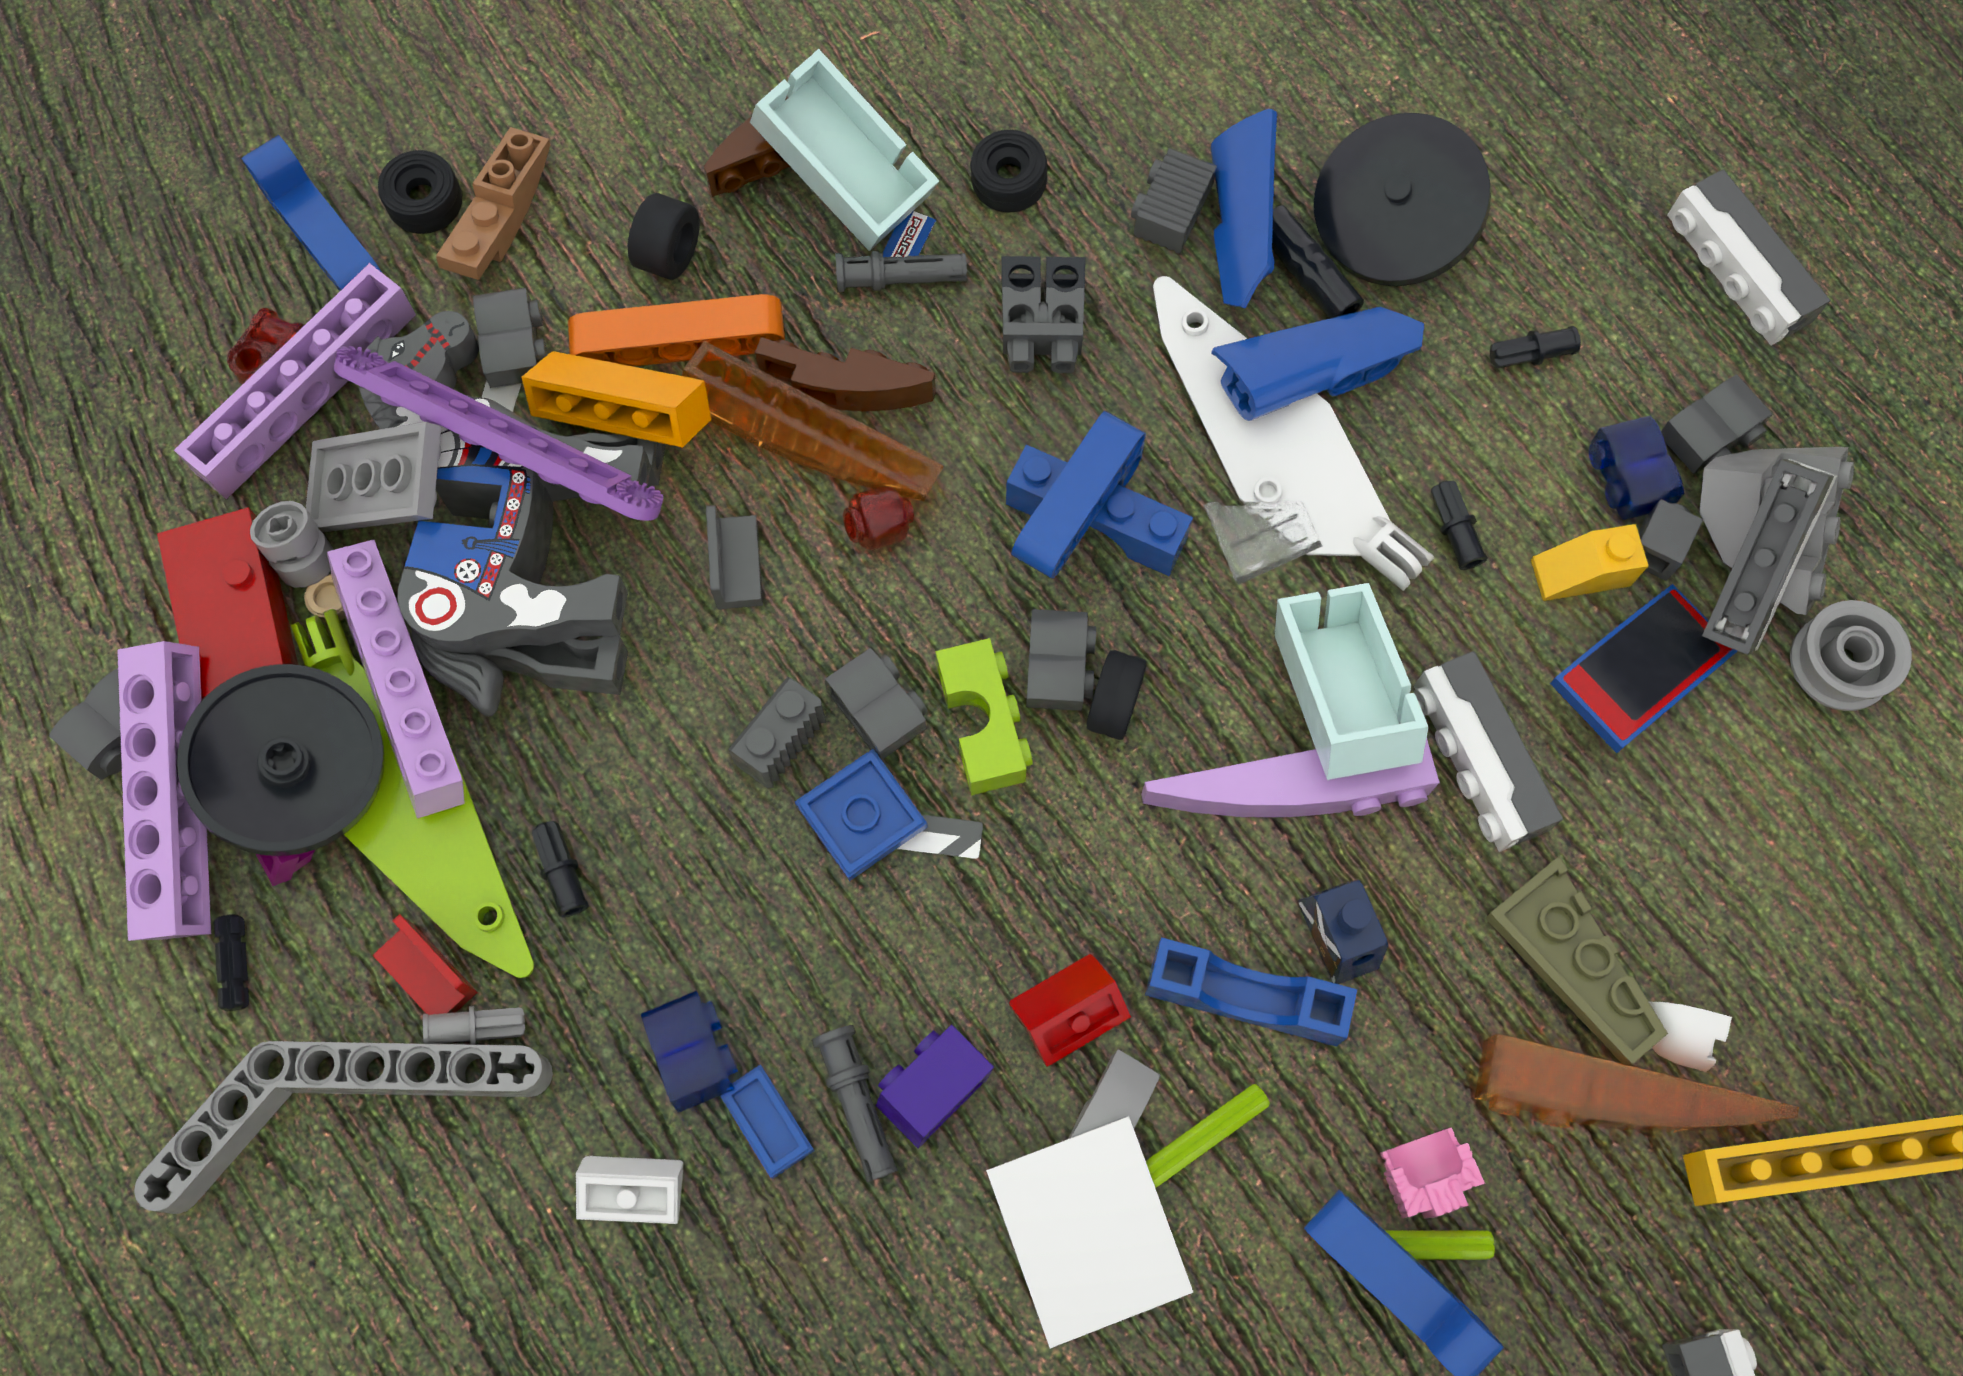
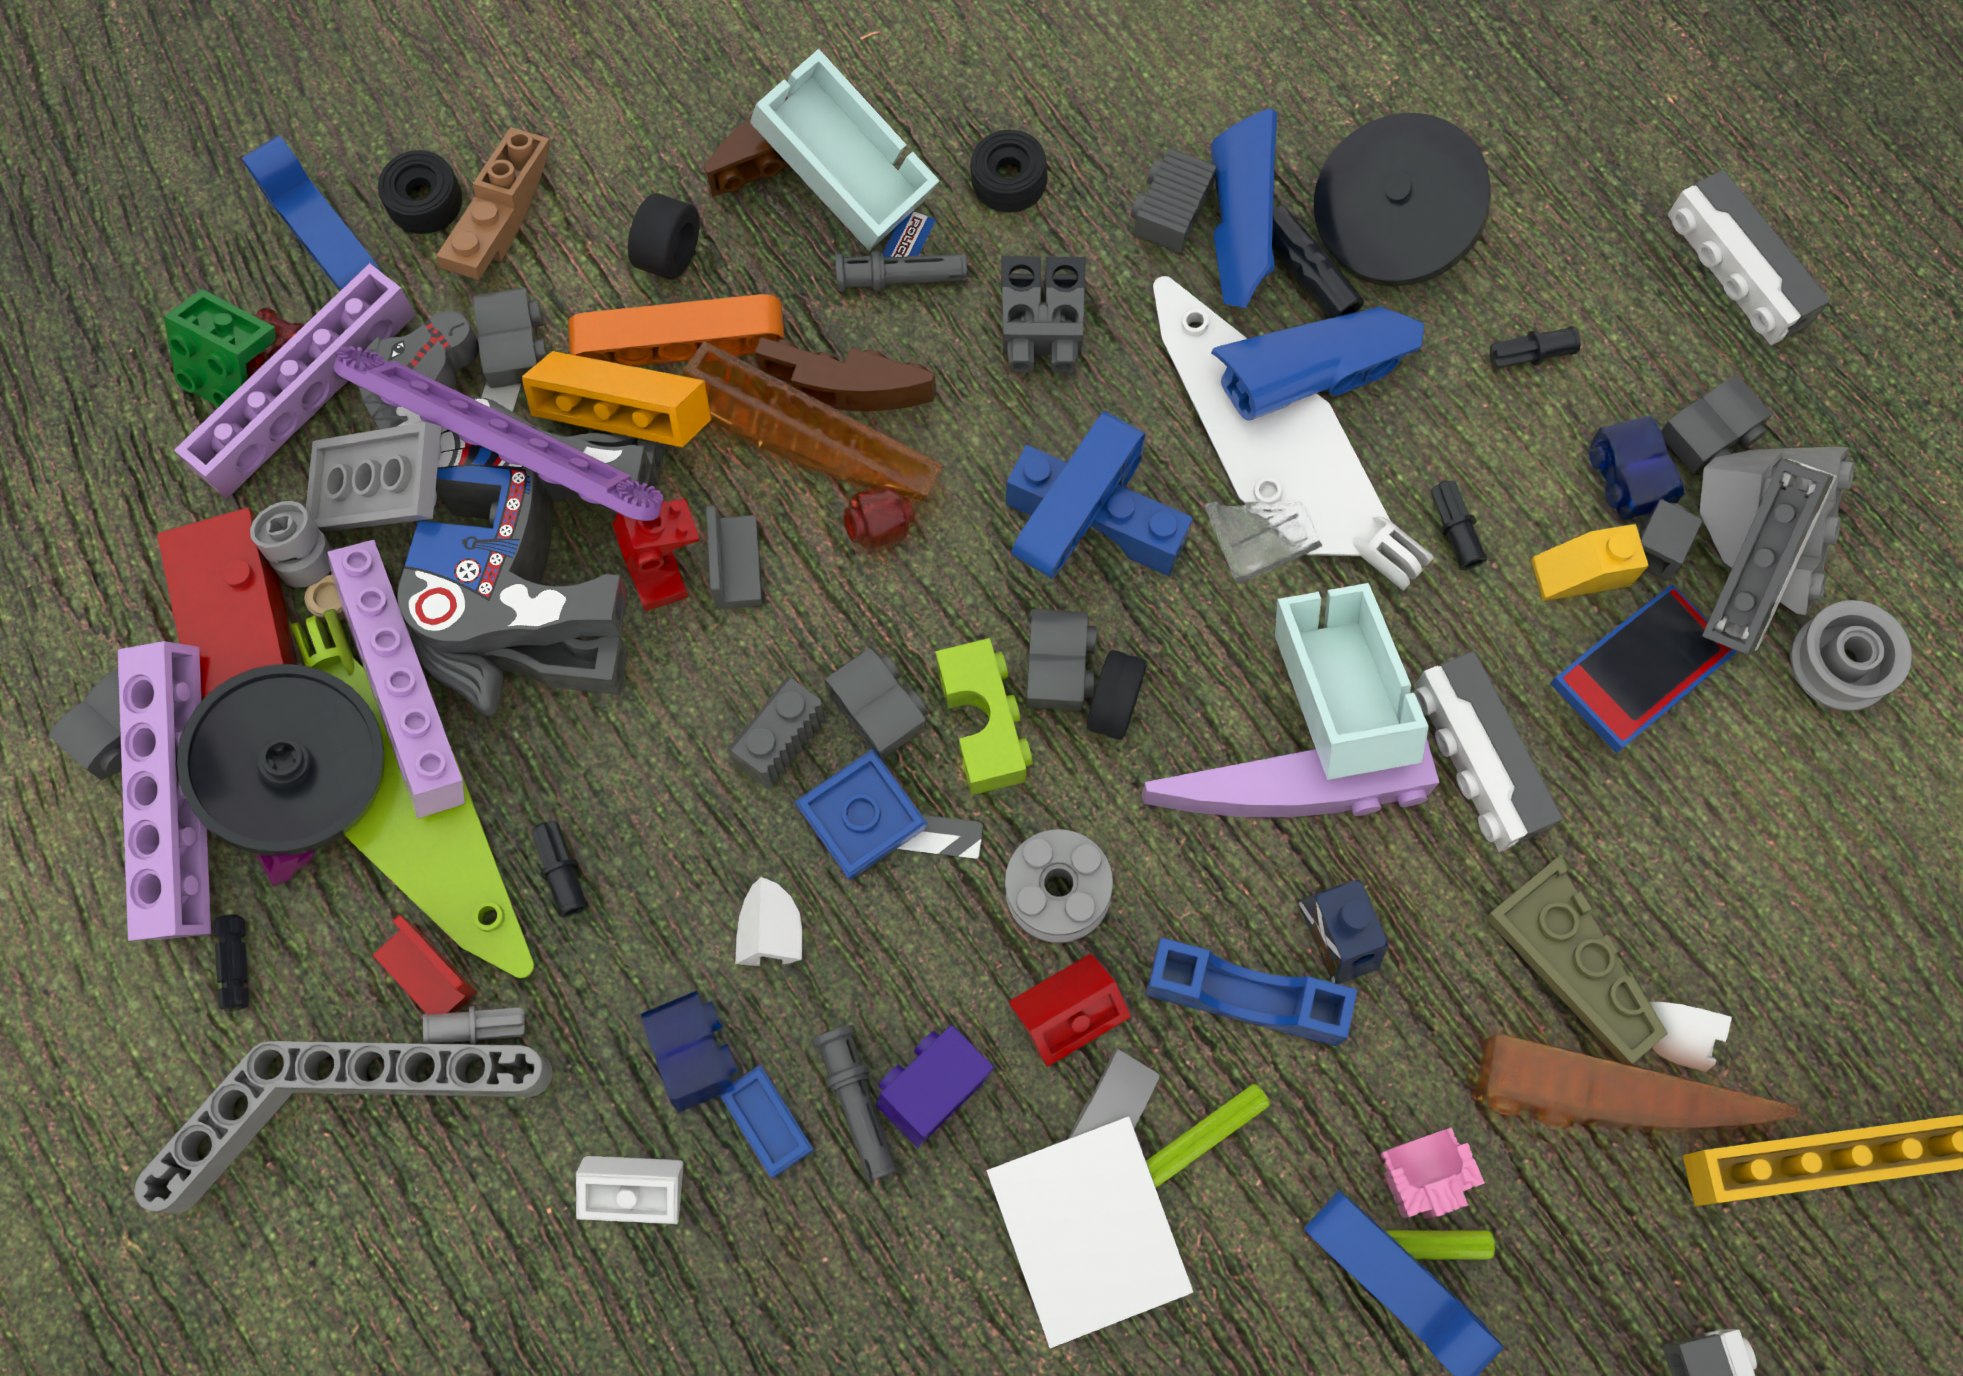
none -> green bracket [164,289,276,408]
none -> red tile [612,498,700,612]
none -> white brick [735,877,802,966]
none -> light grey wheel [1005,829,1113,943]

